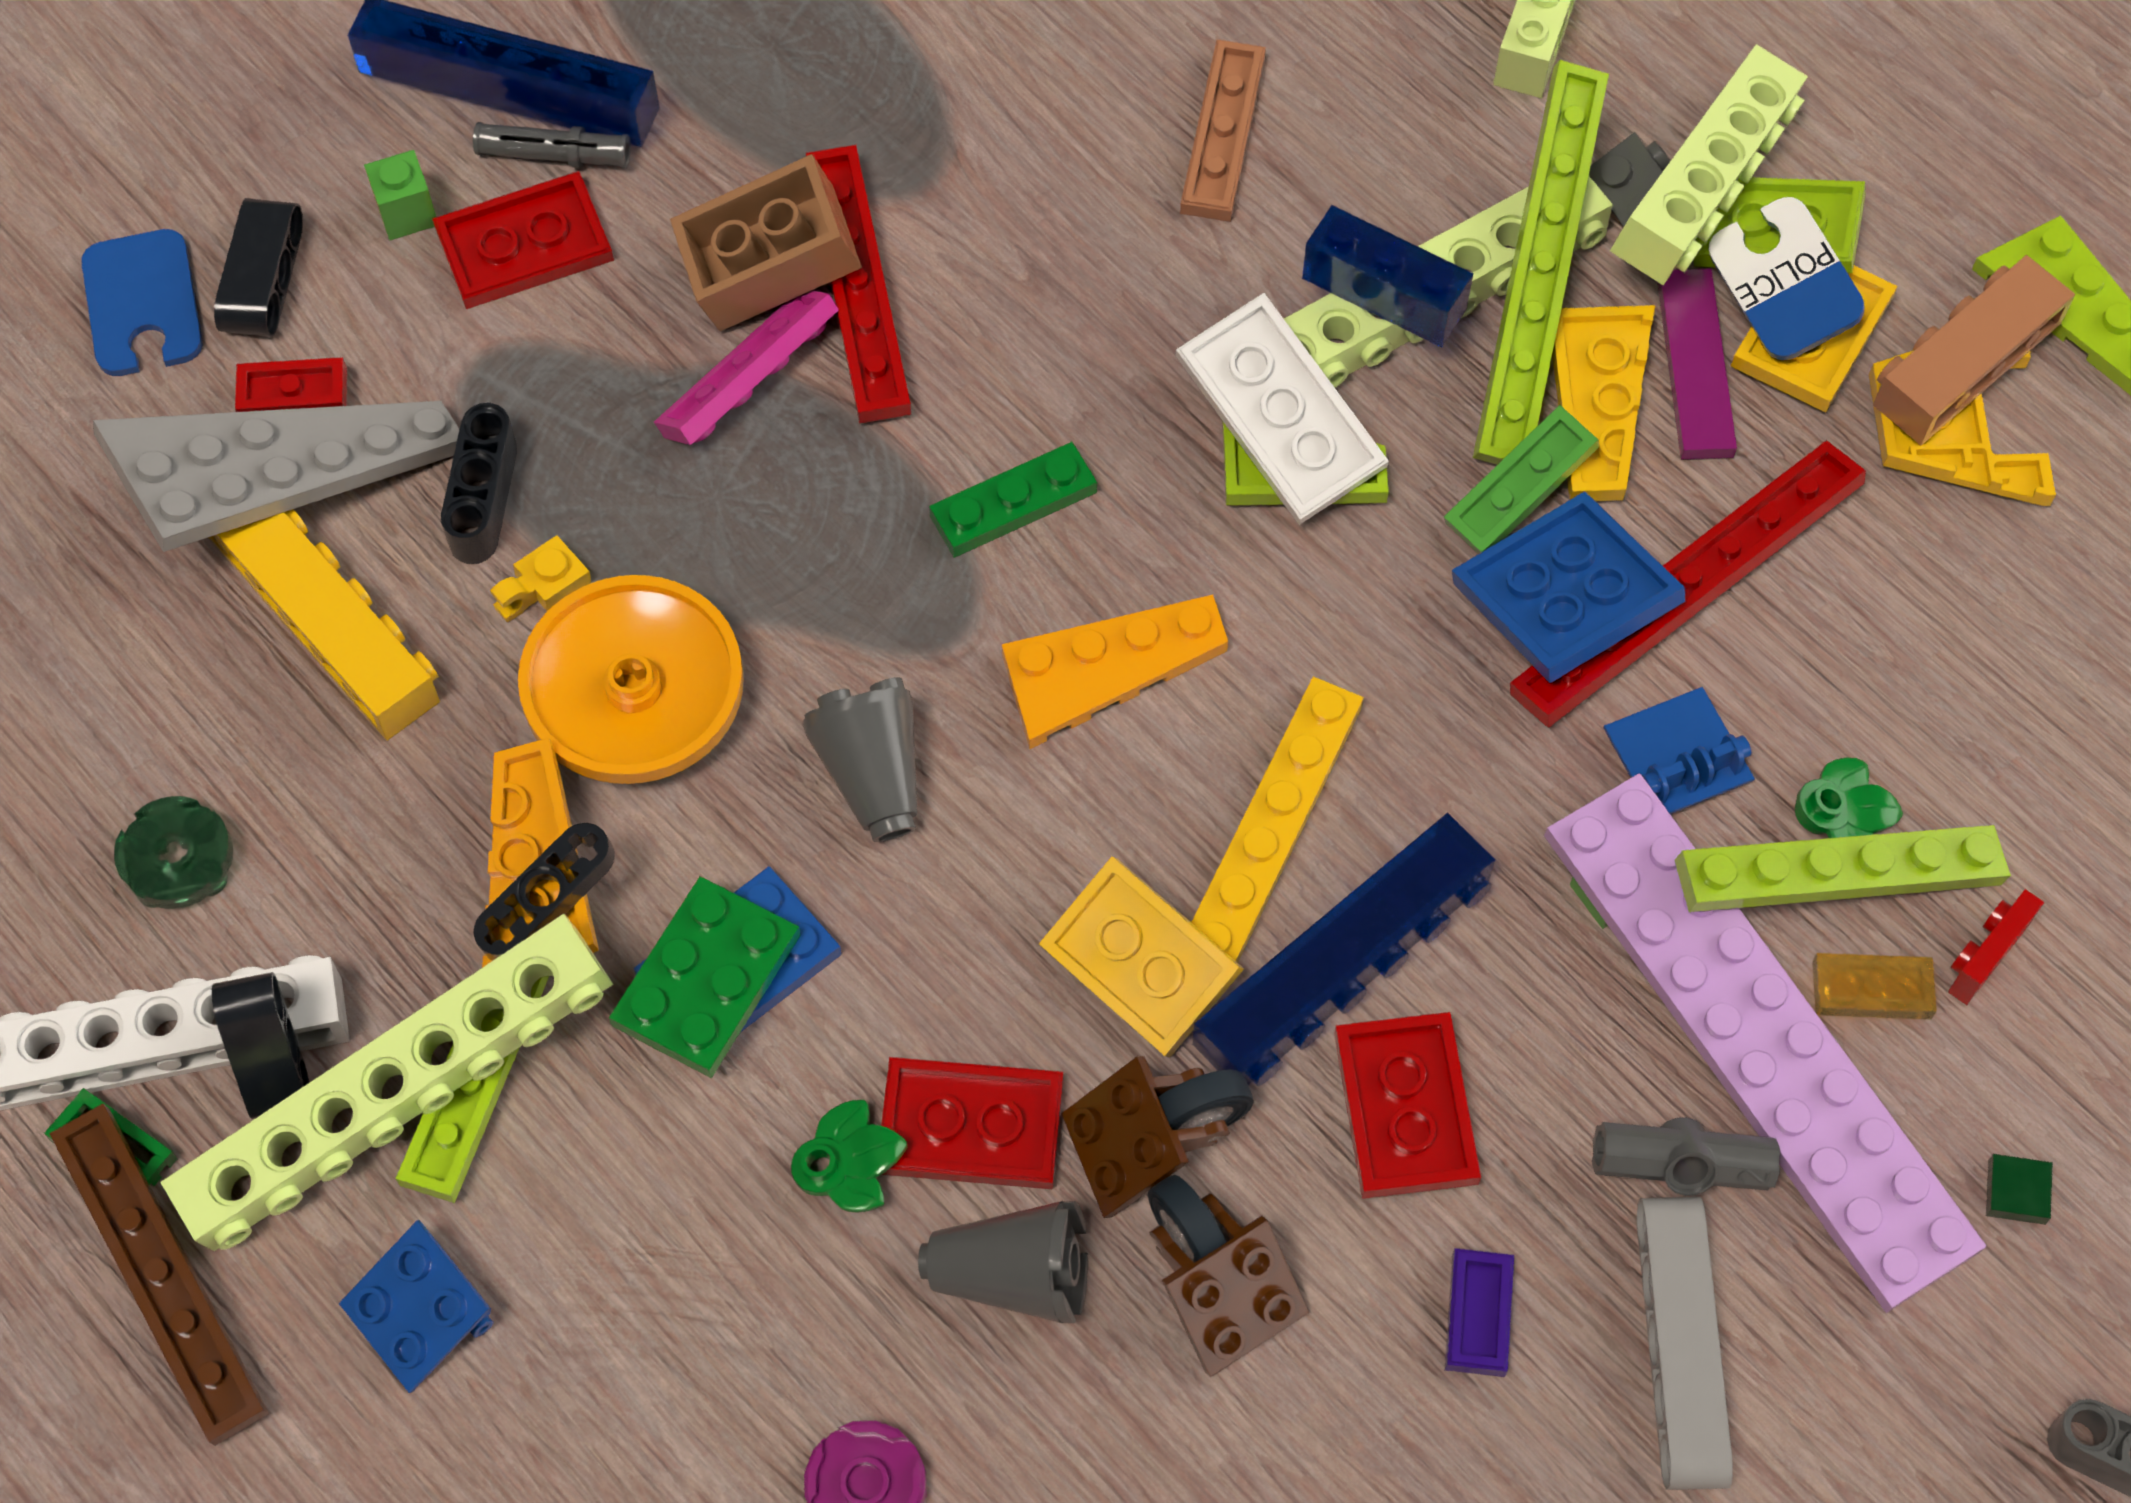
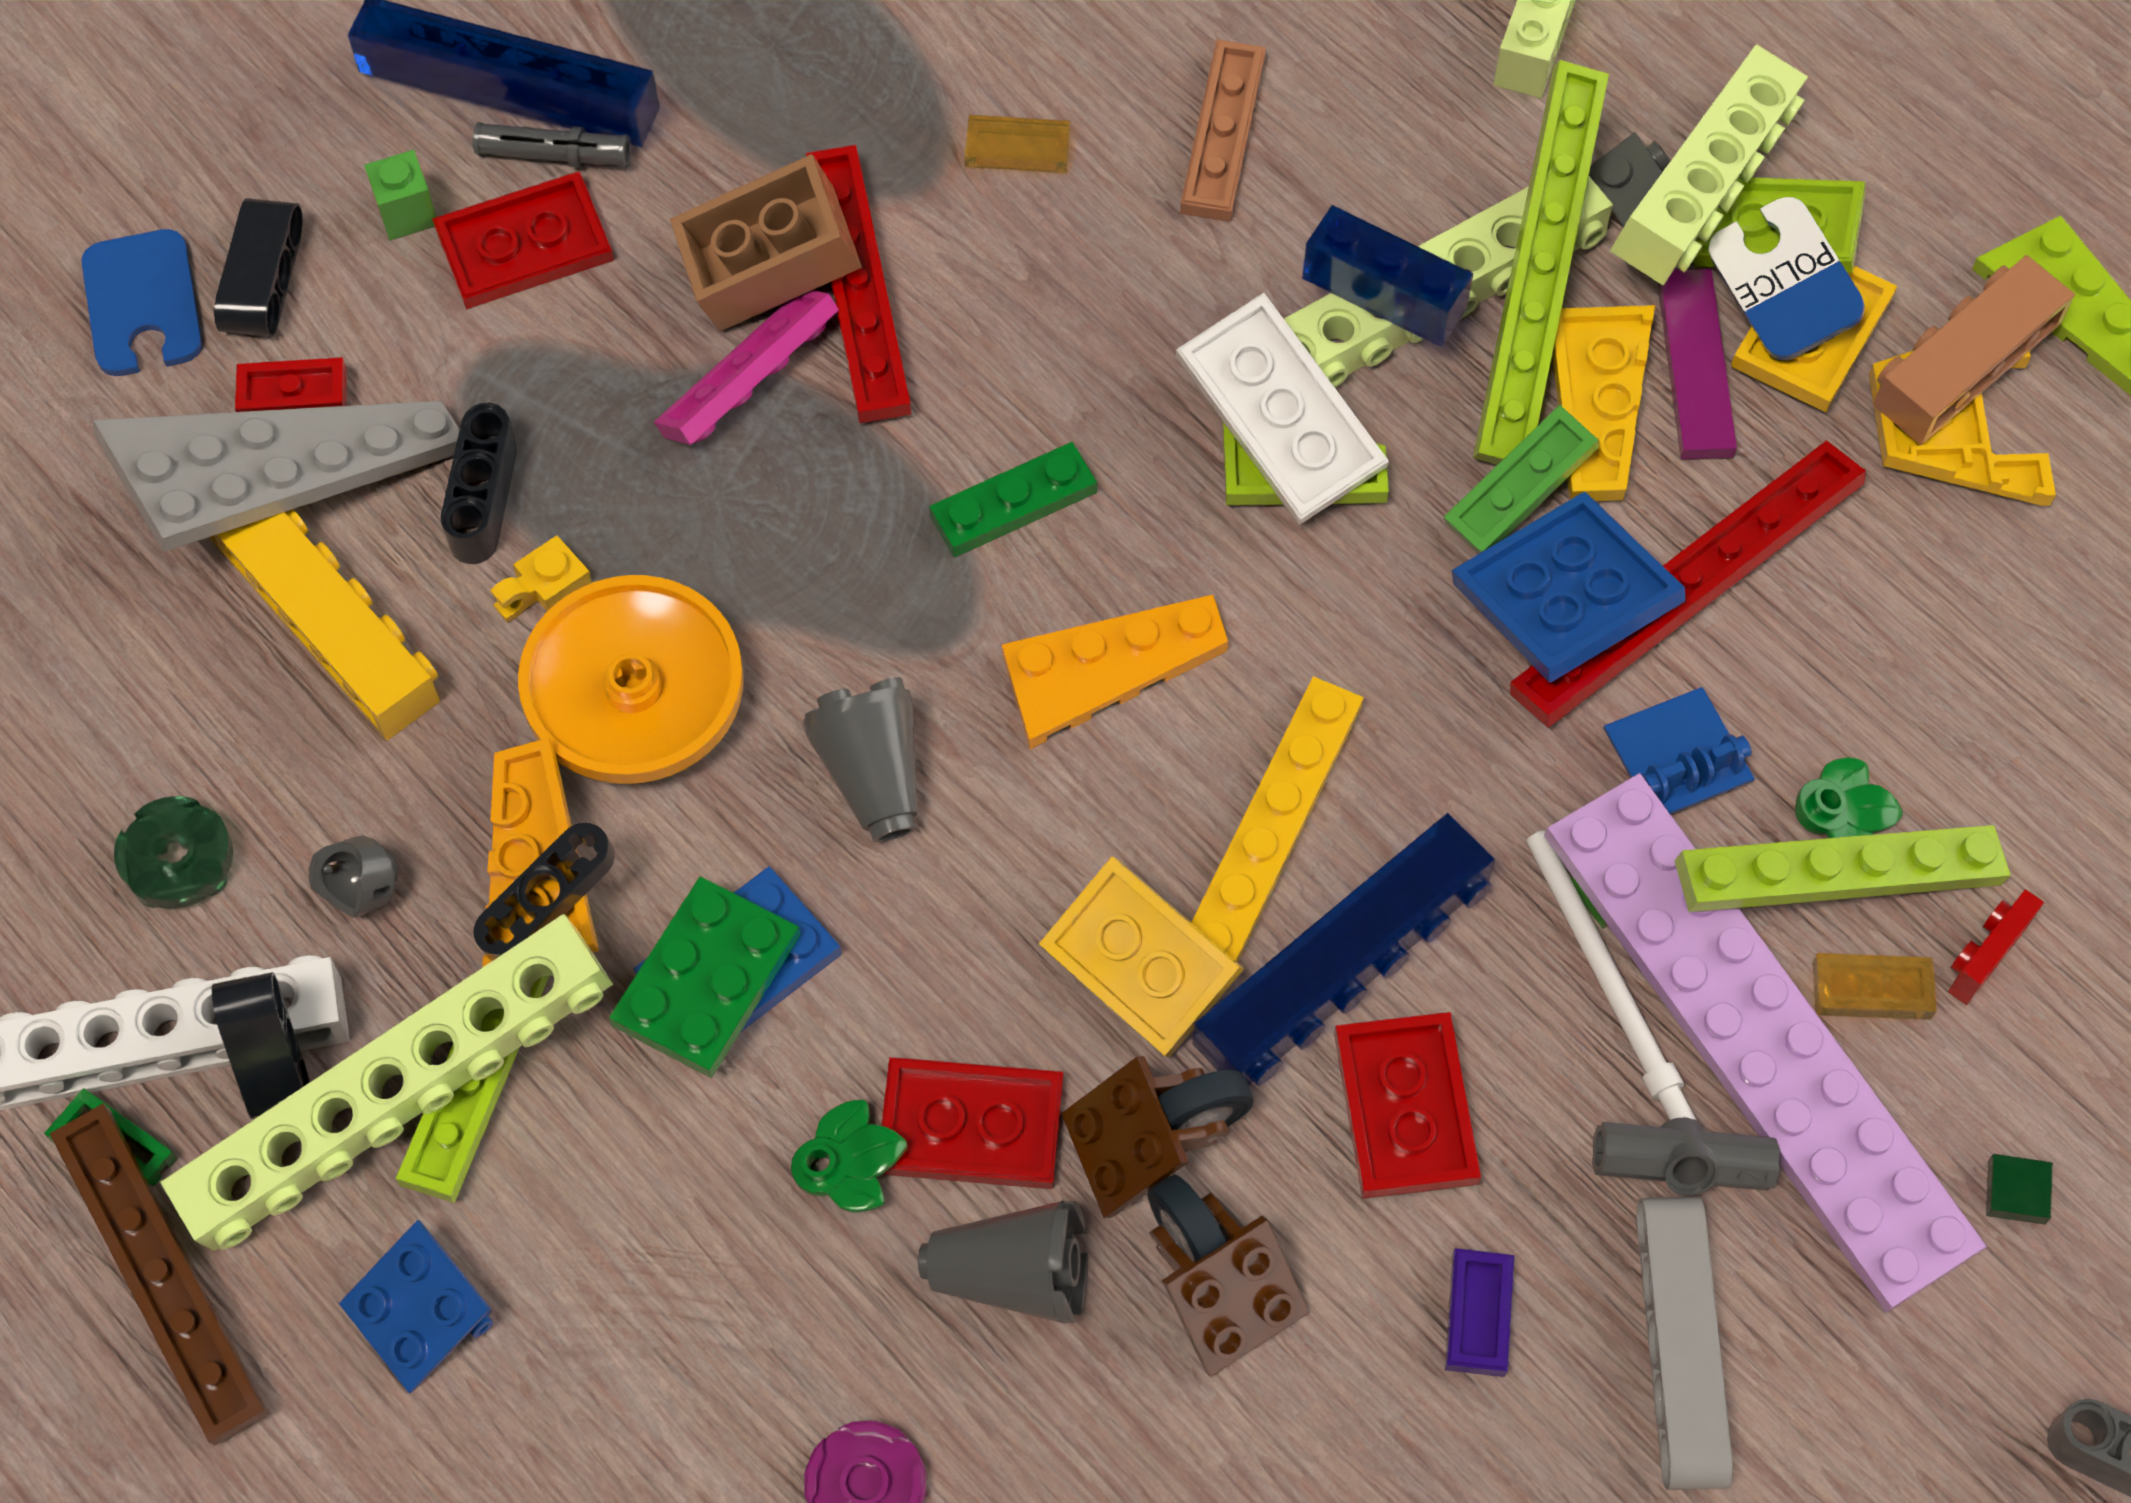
none -> dark grey piece [309,835,398,918]
none -> clear yellow tile [965,115,1070,173]
none -> white bar [1526,831,1697,1121]

